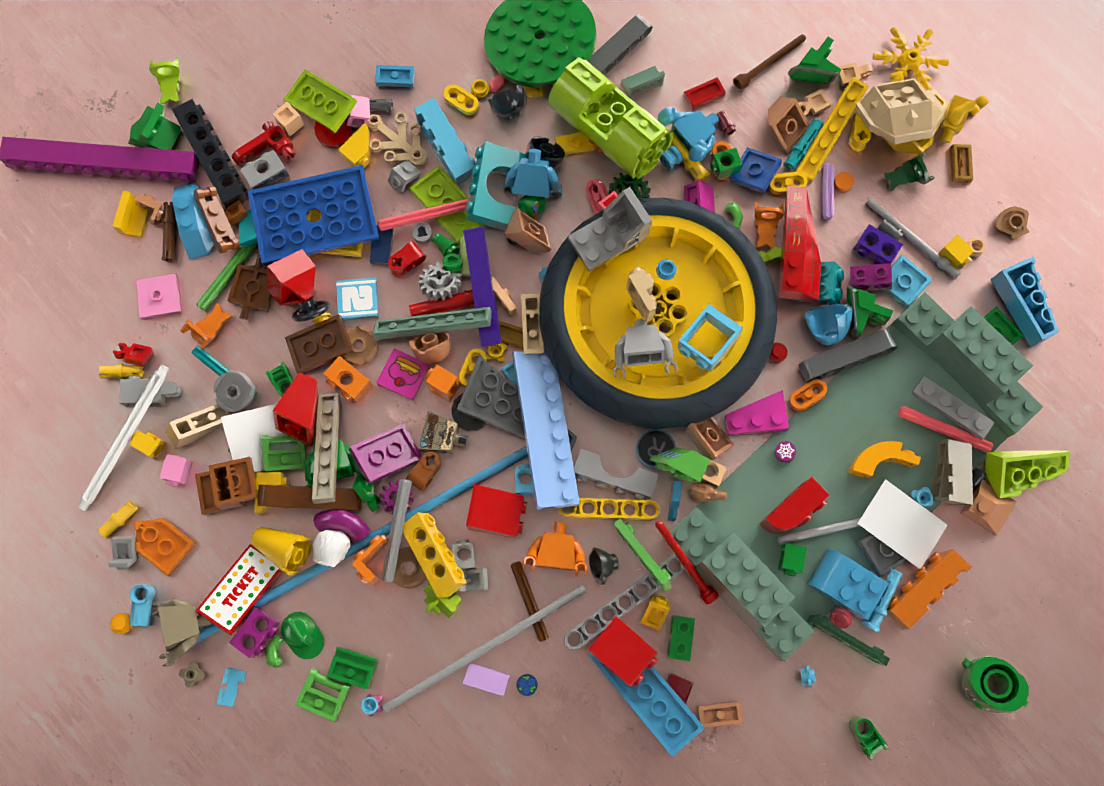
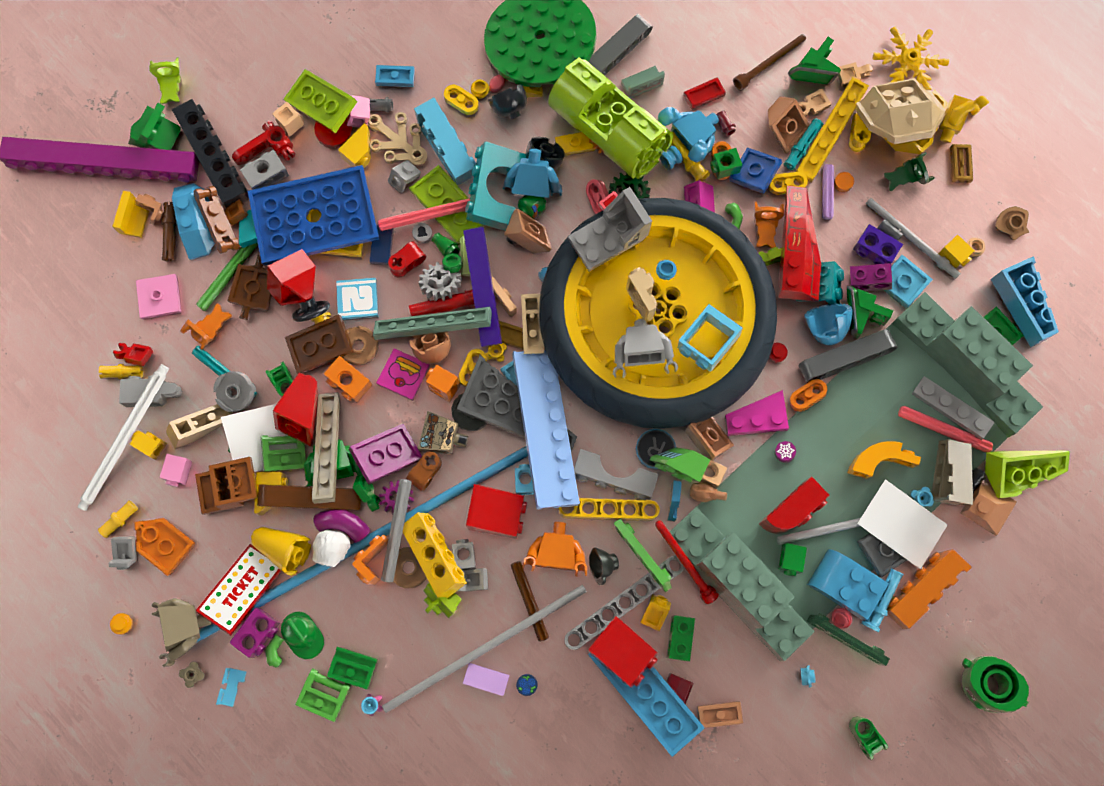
medium azure piece [129,584,156,626] -> none

